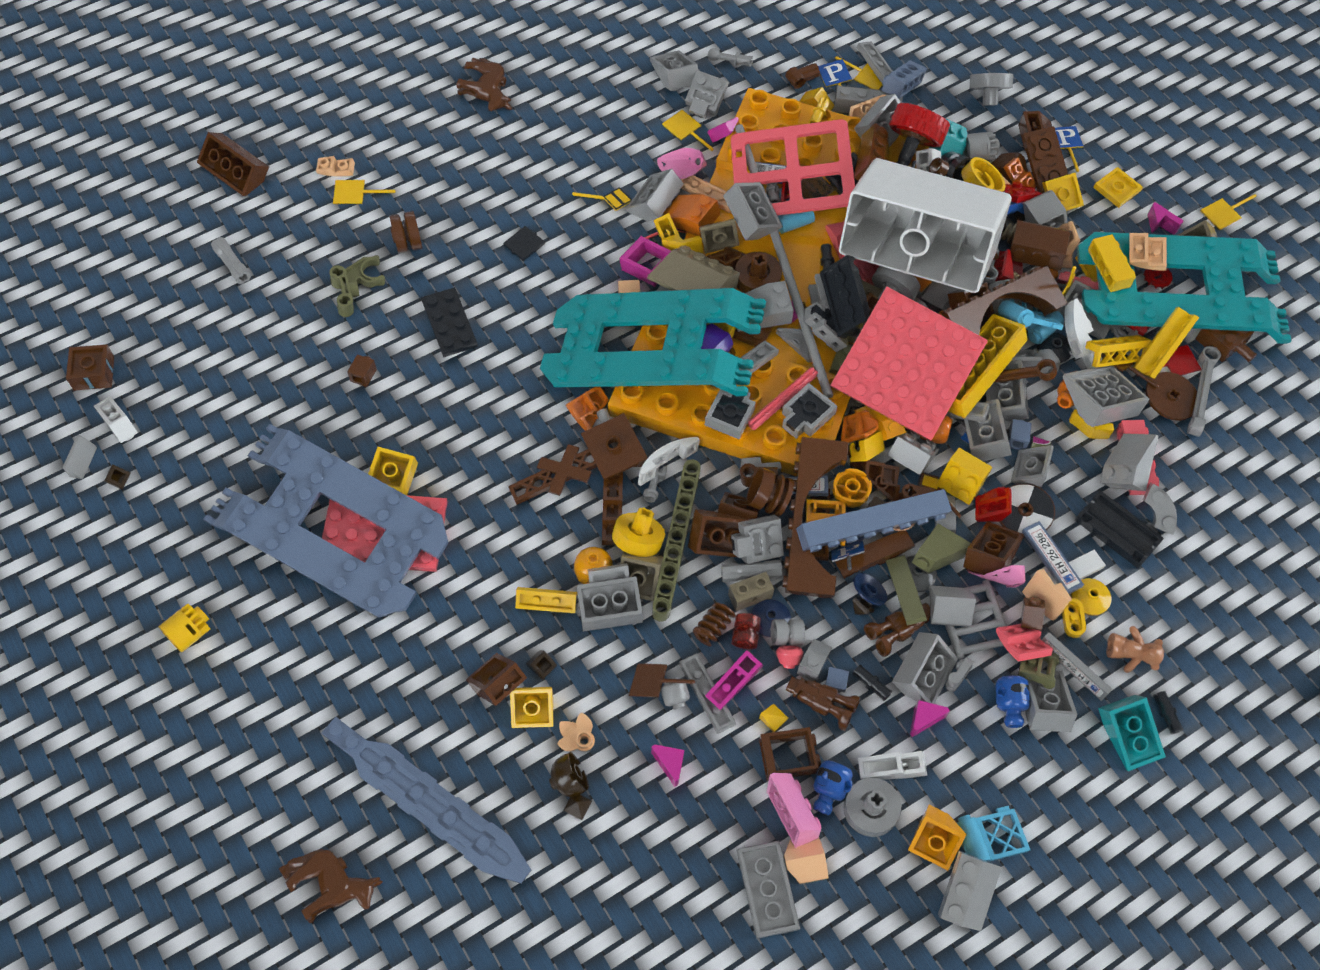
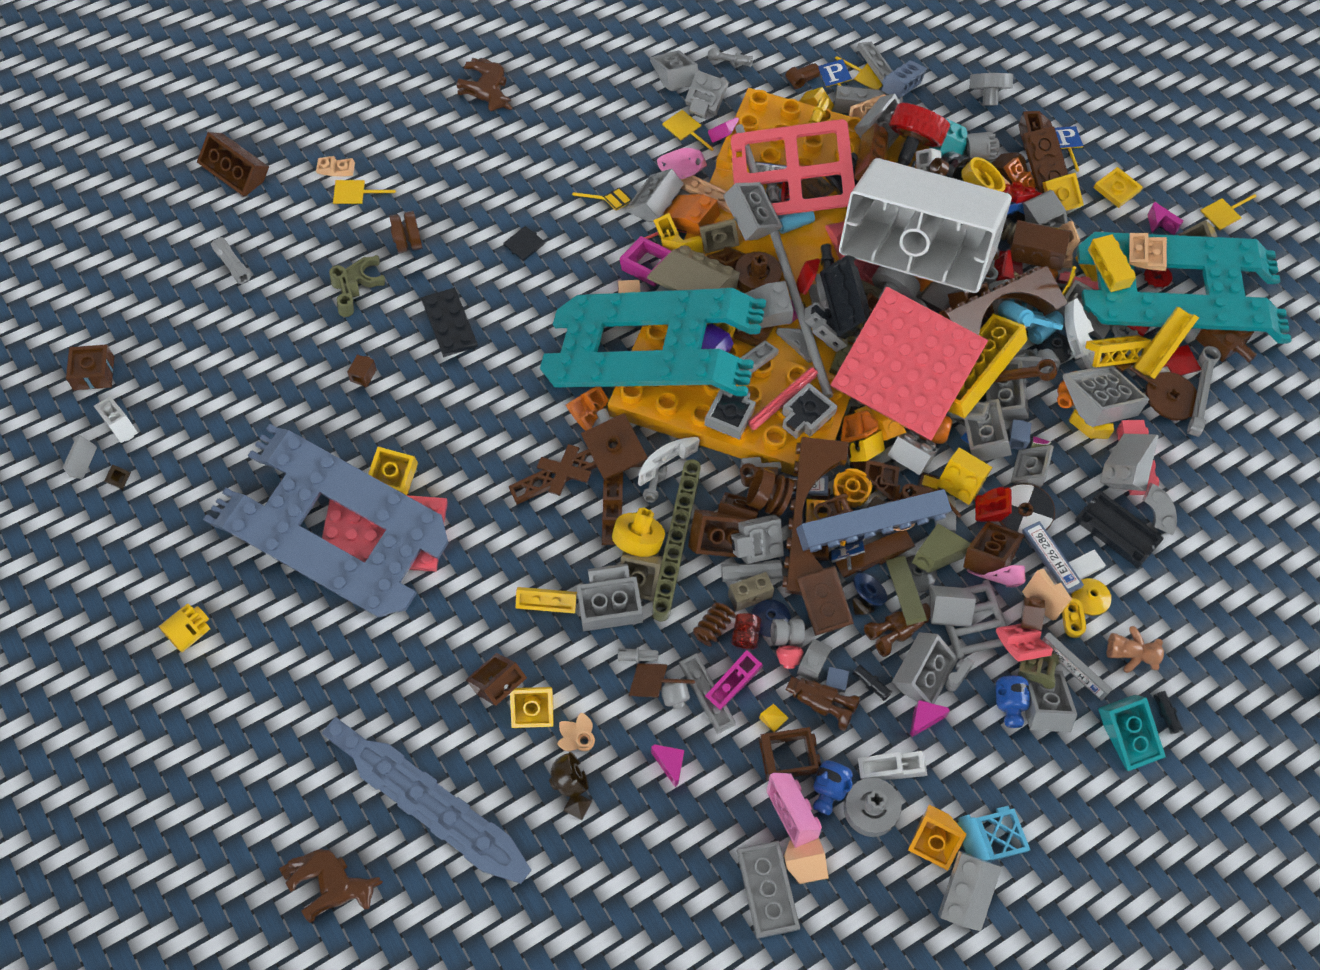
dark brown slope [526,650,557,680] -> none
light orange cylinder [574,547,613,584] -> none
none -> light grey axle [618,647,659,663]
none -> red slope [796,258,821,295]
none -> reddish brown tile [797,566,854,636]
none -> reddish brown piece [813,494,853,520]

